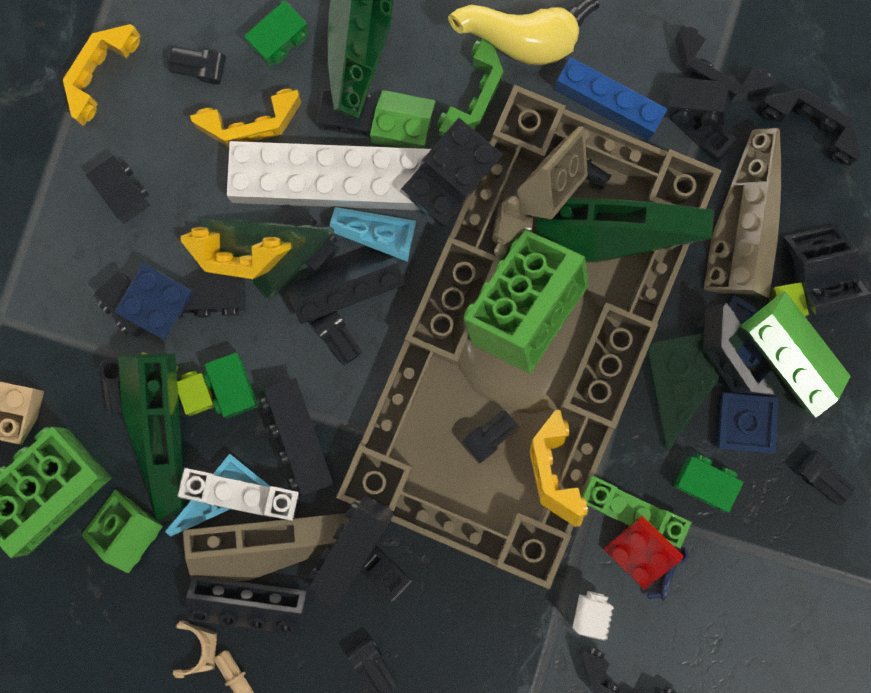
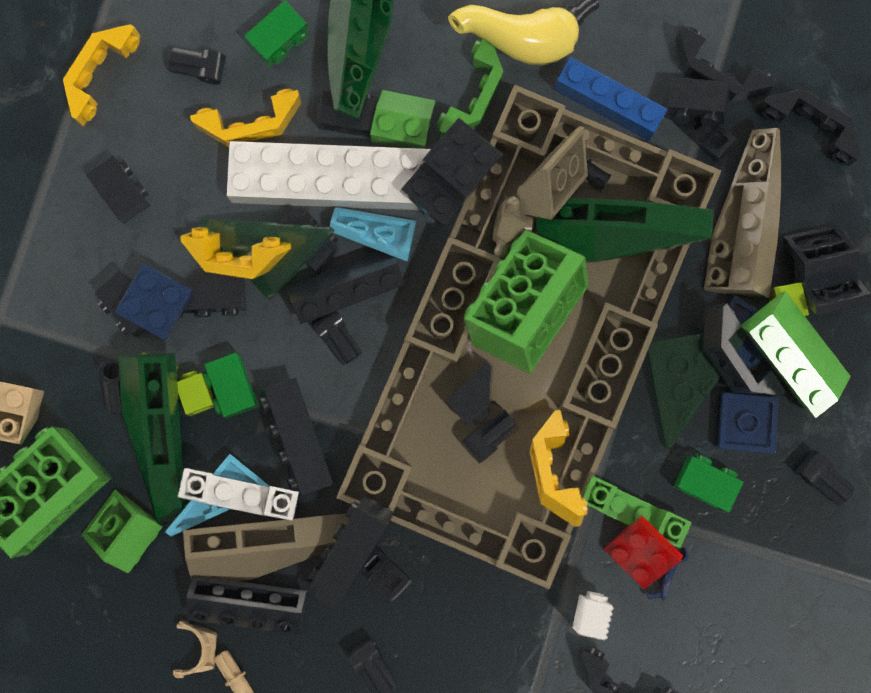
none -> black slope [445,362,493,426]

